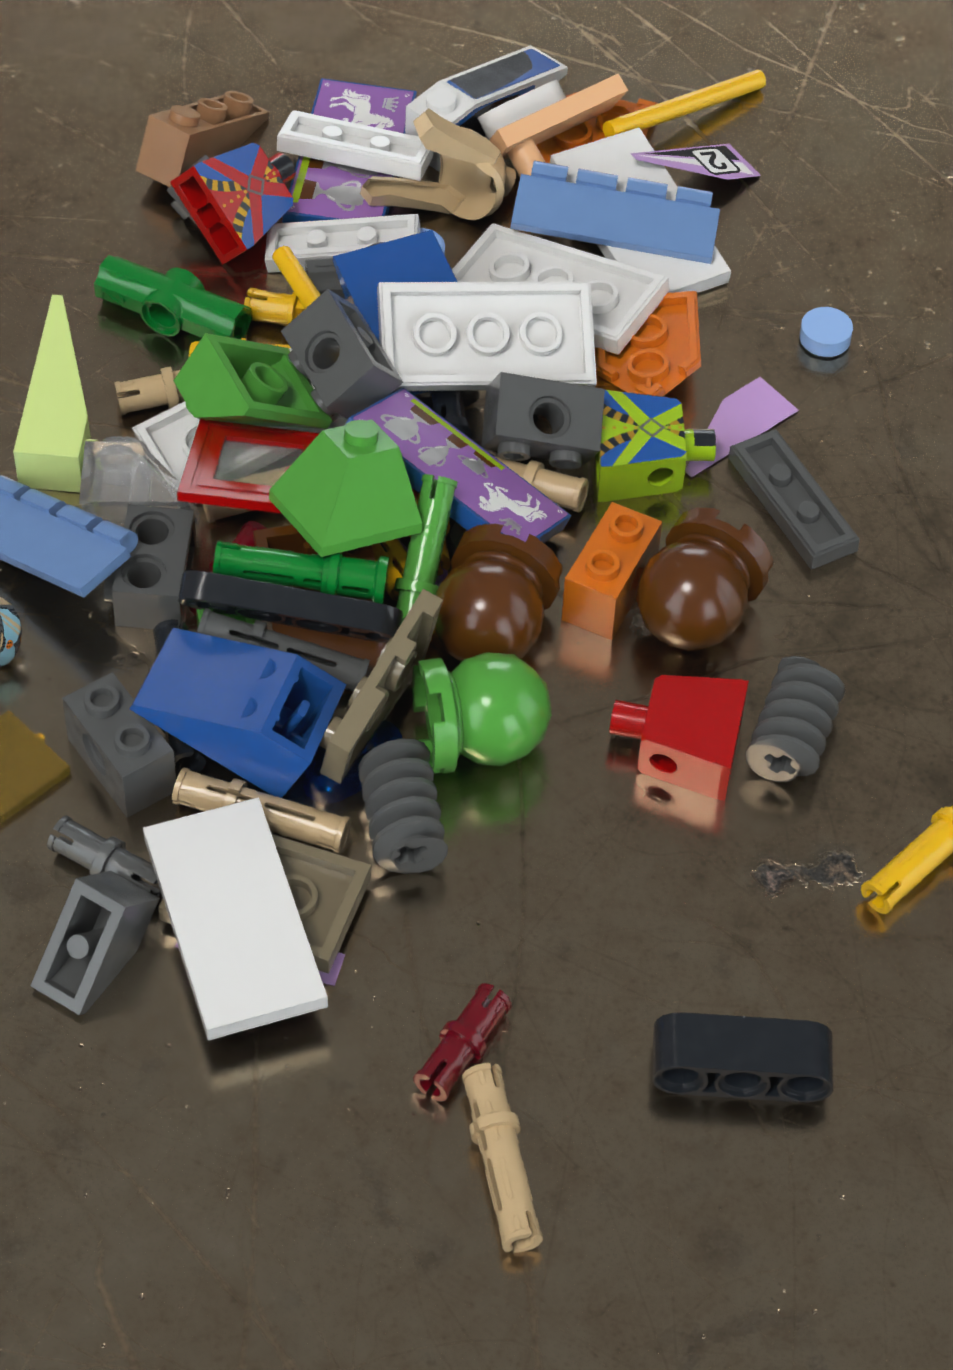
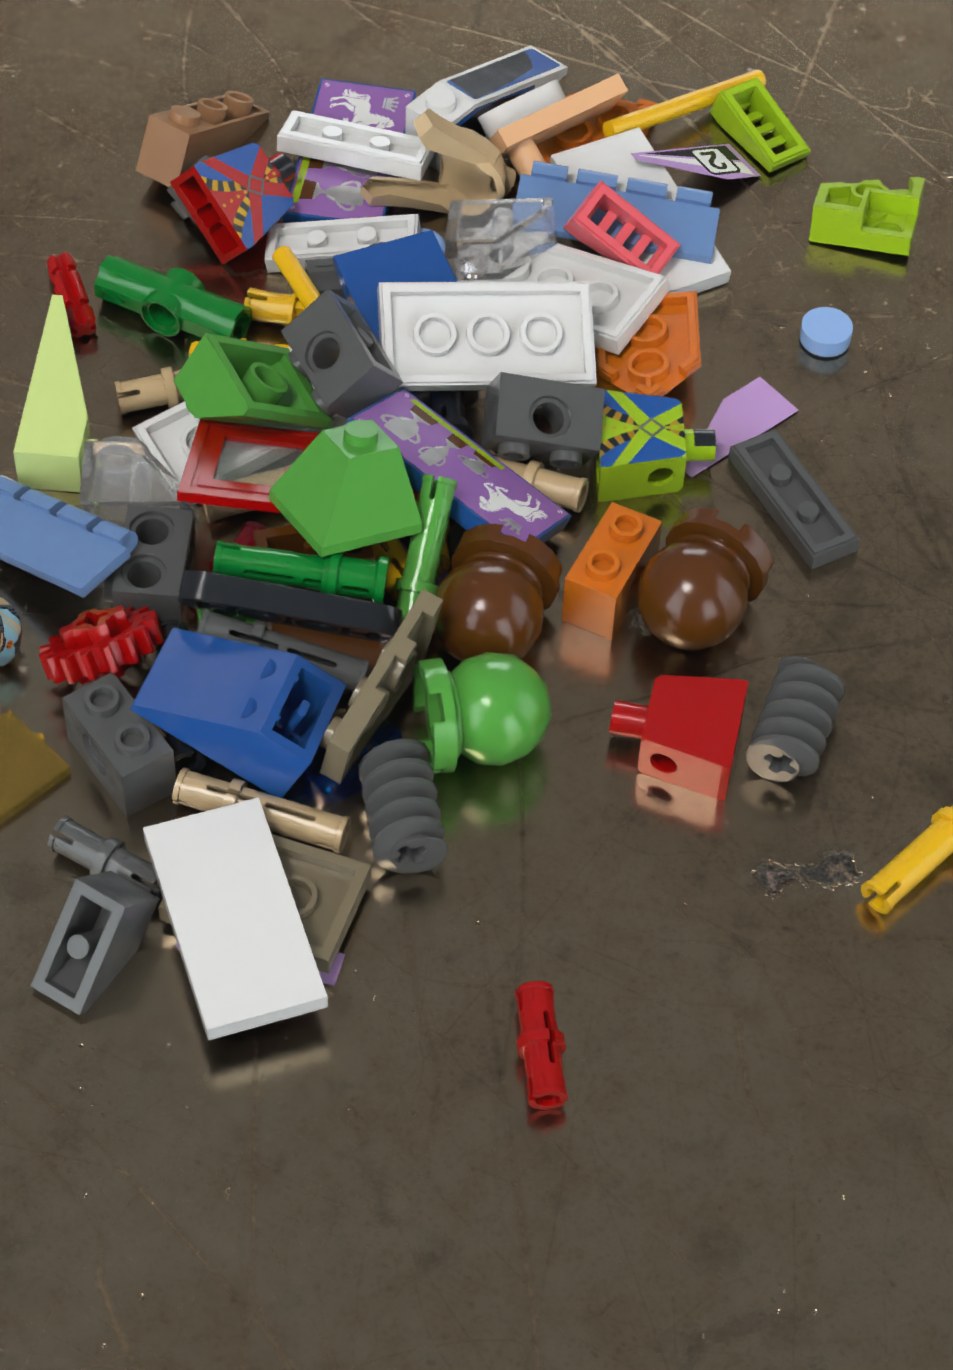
dark red pin [413,983,512,1102] -> none
tan pin [462,1063,543,1253] -> none
black beam [652,1012,833,1103] -> none
none -> red gear [38,605,164,685]
none -> red axle [46,252,97,338]
none -> clear slope [445,198,557,280]
none -> red pin [514,981,568,1110]
none -> coral slope [563,181,681,274]
none -> lime slope [710,77,811,173]
none -> lime slope [809,177,925,256]

